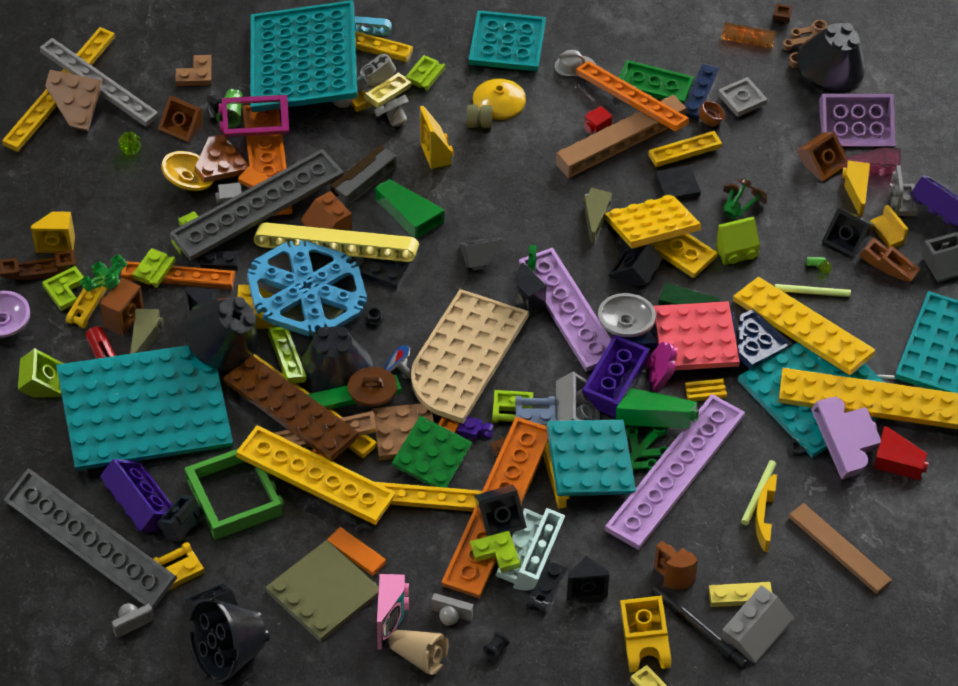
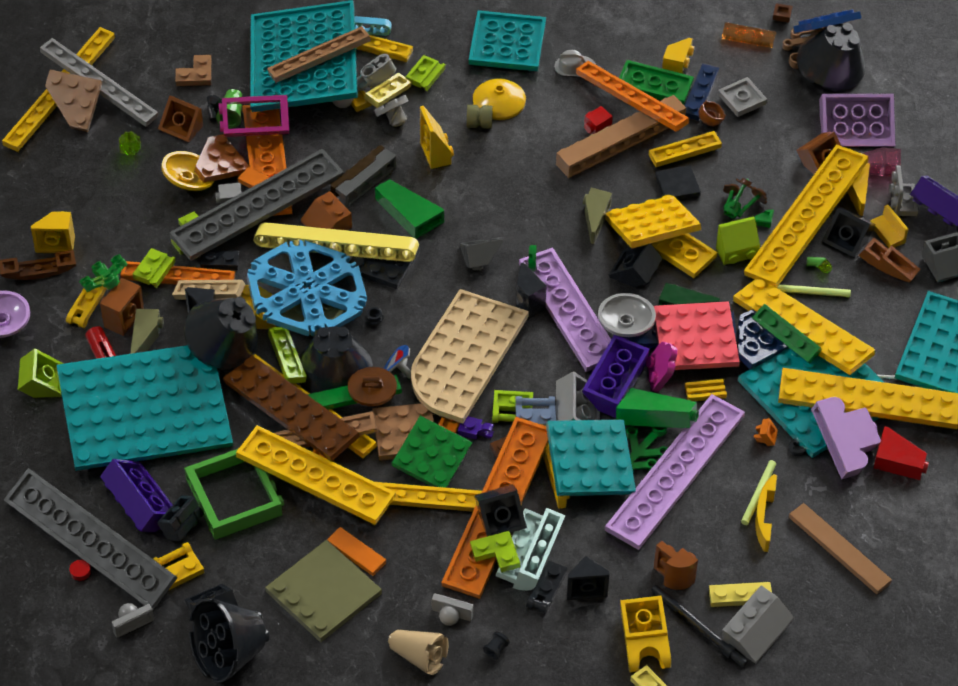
lime plate [42,266,84,311] -> none
bright pink slope [377,574,409,649] -> none
none -> red tile [70,560,91,581]
none -> tan plate [172,280,246,299]
none -> medium nougat plate [267,26,371,83]
none -> yellow slope [662,38,694,74]
none -> yellow plate [744,145,869,288]
none -> green plate [752,304,822,364]
none -> green tile [754,210,774,228]
none -> orange tile [754,418,778,446]
none -> blue plate [793,9,861,33]

